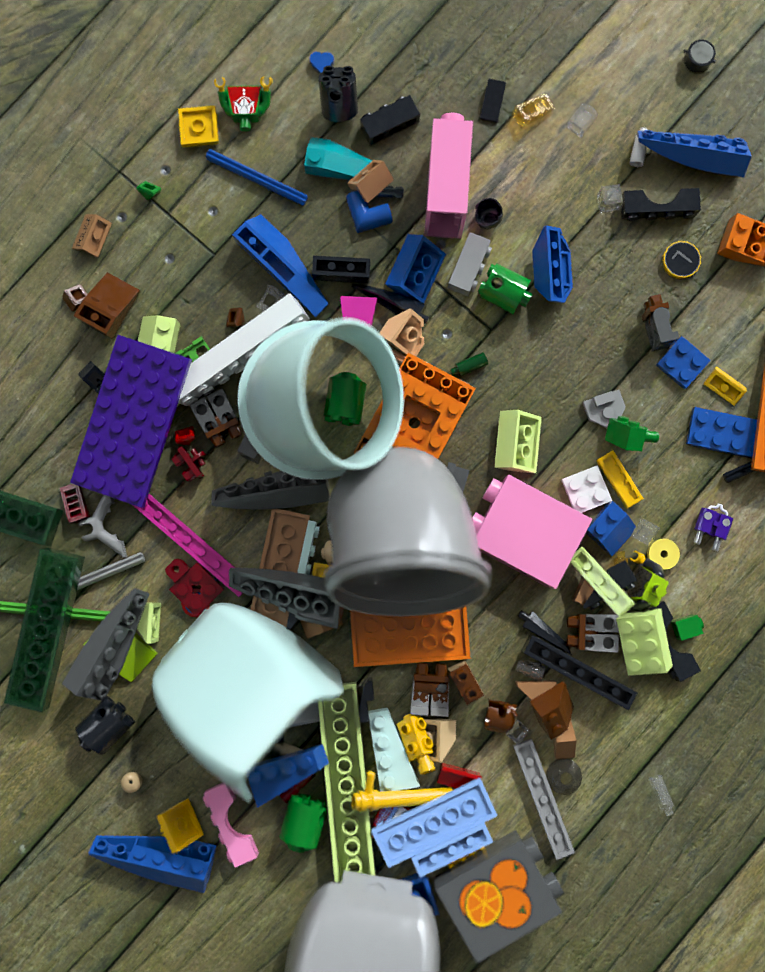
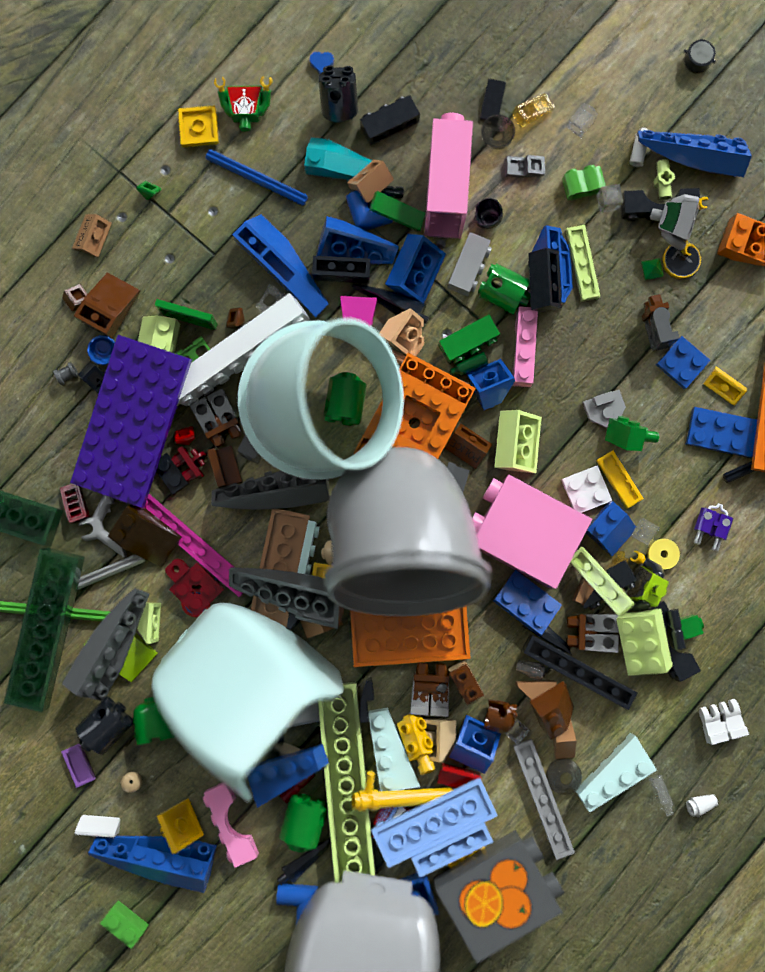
none -> dark grey bush [53,362,79,386]
none -> medium lavender tile [61,744,96,788]
none -> white slope [75,815,120,838]
none -> blue hair [87,335,115,365]
none -> bright green brick [100,900,149,949]
none -> dark brown slope [107,504,182,567]
none -> green cylinder [133,697,175,745]
none -> green tile [155,299,218,330]
none -> black plate [156,453,189,495]
none -> reddish brown panel [207,446,242,488]
none -> black bar [277,837,331,885]
none -> blue brick [277,883,318,927]
none -> blue wedge [316,216,399,264]
none -> green tile [370,191,426,231]
none -> green brick [438,315,500,364]
none -> reddish brown panel [445,424,492,469]
none -> blue slope [449,715,501,774]
none -> blue slope [467,359,515,410]
none -> clear smoke piece [481,115,515,149]
none -> blue plate [493,570,562,637]
none -> dark grey slope [504,155,545,177]
none -> bright pink arch [512,306,538,387]
none -> black brick [528,248,562,313]
none -> bright green brick [562,165,606,200]
none -> yellowish green tile [566,225,600,302]
none -> light aqua wedge [575,733,657,812]
none -> green slope [641,258,664,280]
none -> light grey torso [650,194,708,255]
none -> yellowish green axle [654,159,675,200]
none -> black piece [667,609,686,650]
none -> white cone [686,794,718,817]
none -> white legs [699,699,749,745]

